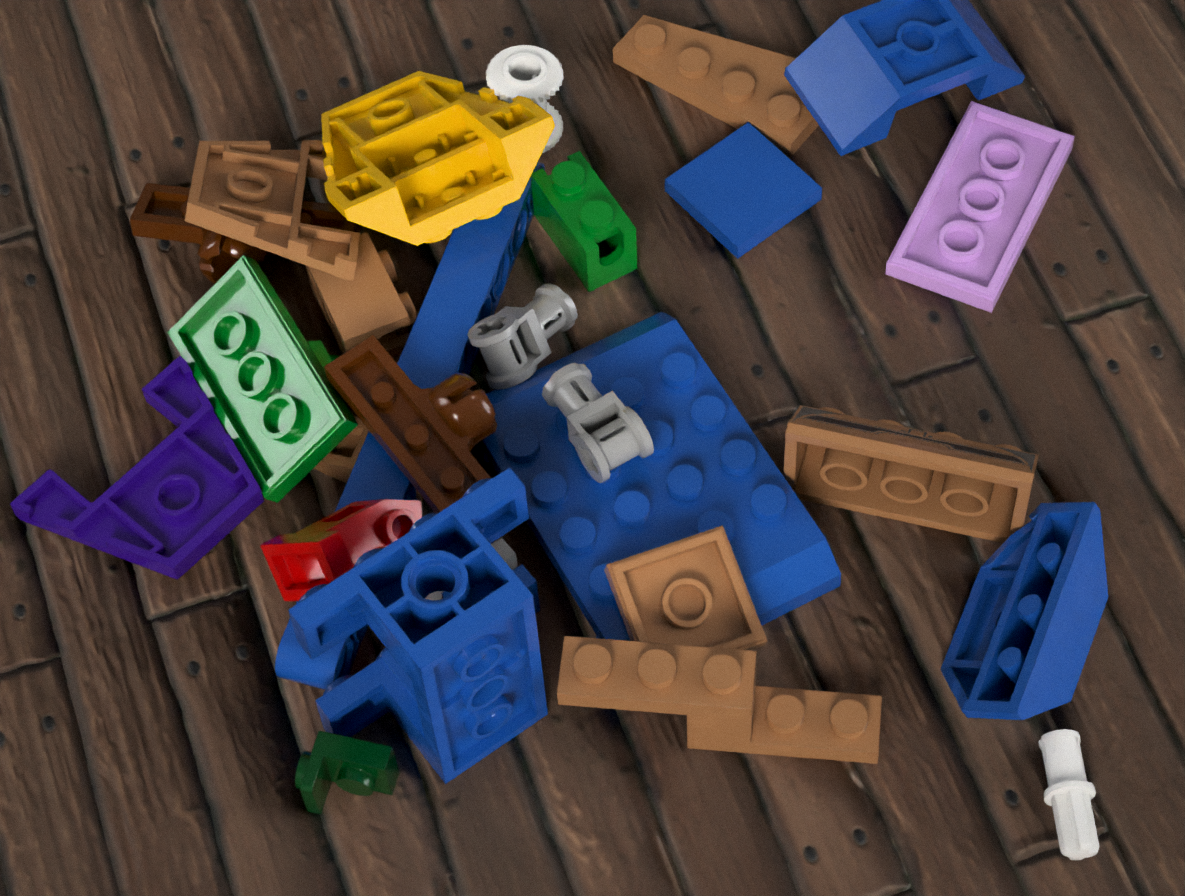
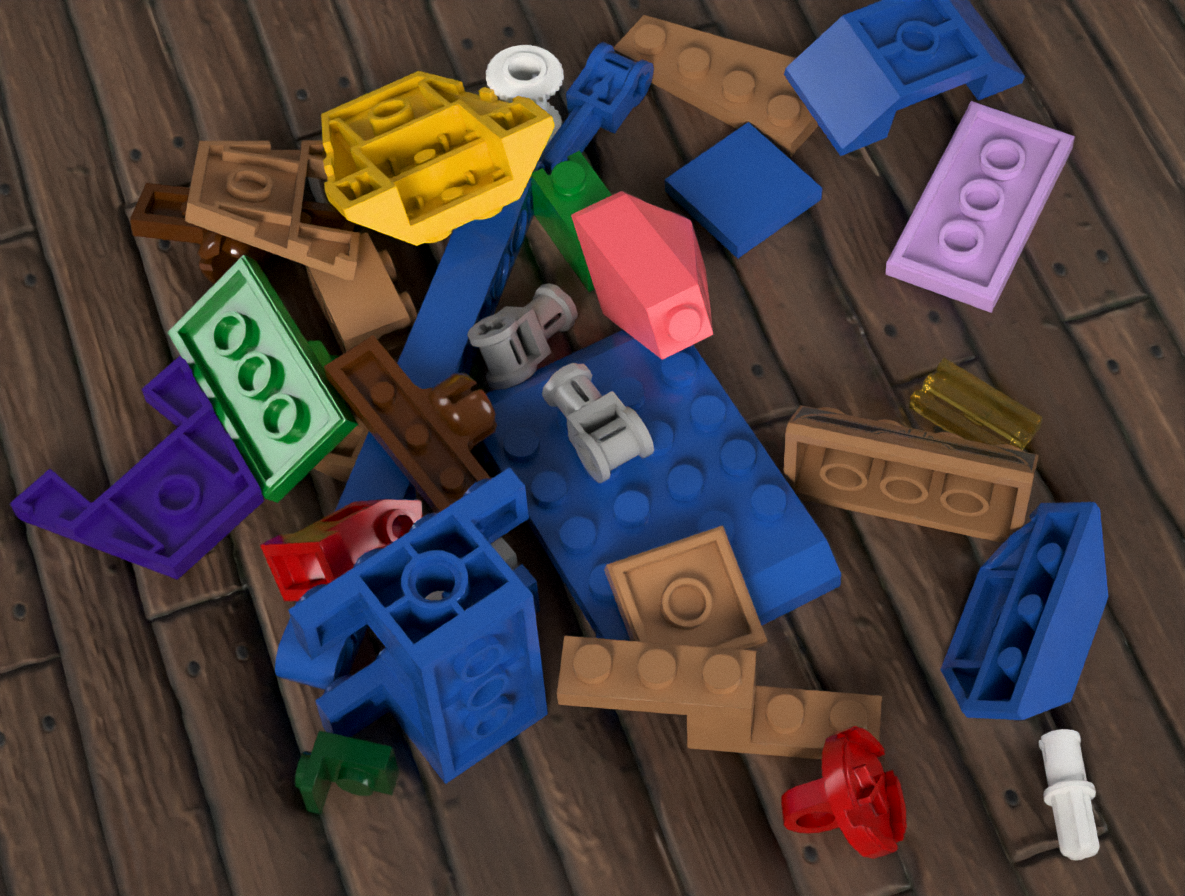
none -> blue connector [538,42,654,175]
none -> coral slope [571,191,713,360]
none -> red tile [781,726,907,859]
none -> clear yellow tile [909,358,1043,450]

